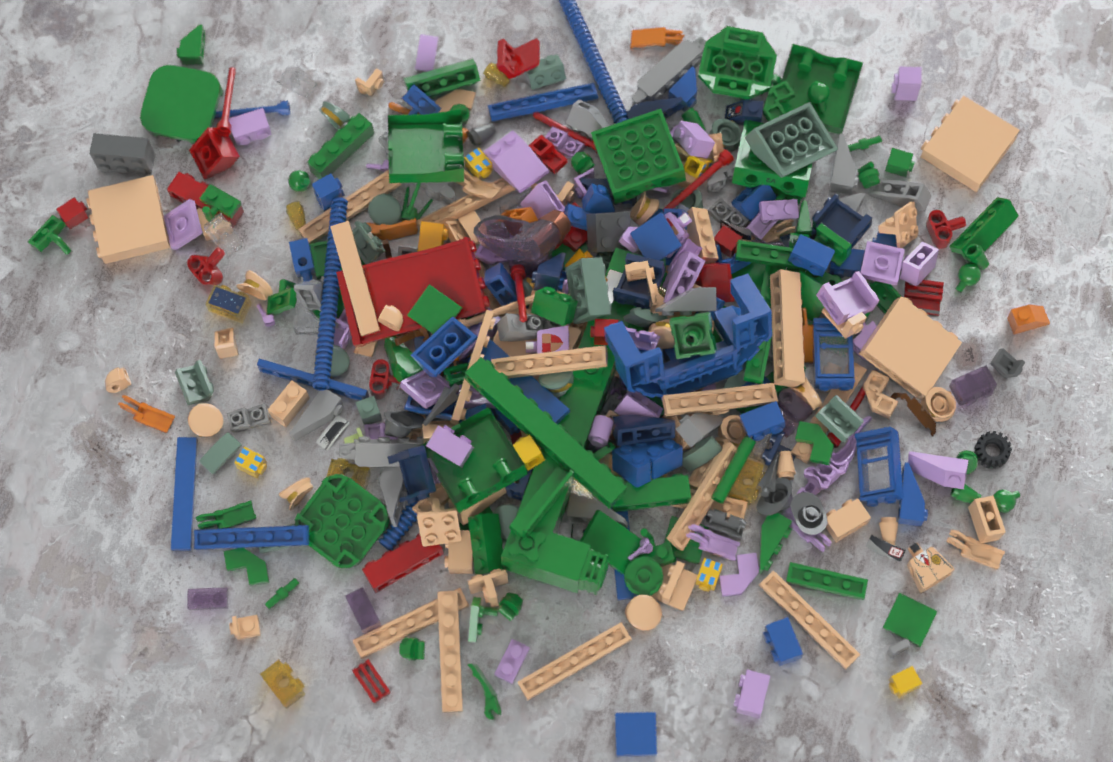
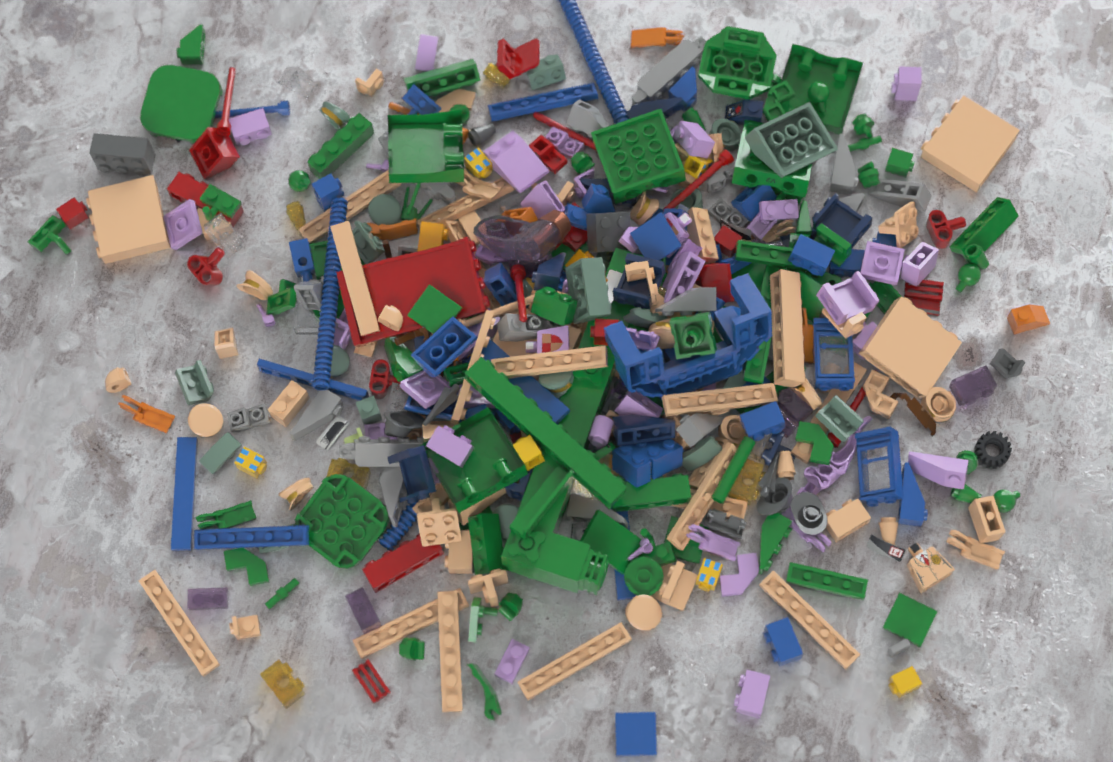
brick [205,285,252,323] -> none
none -> light nougat plate [139,570,220,677]
none -> green piece [852,113,874,139]

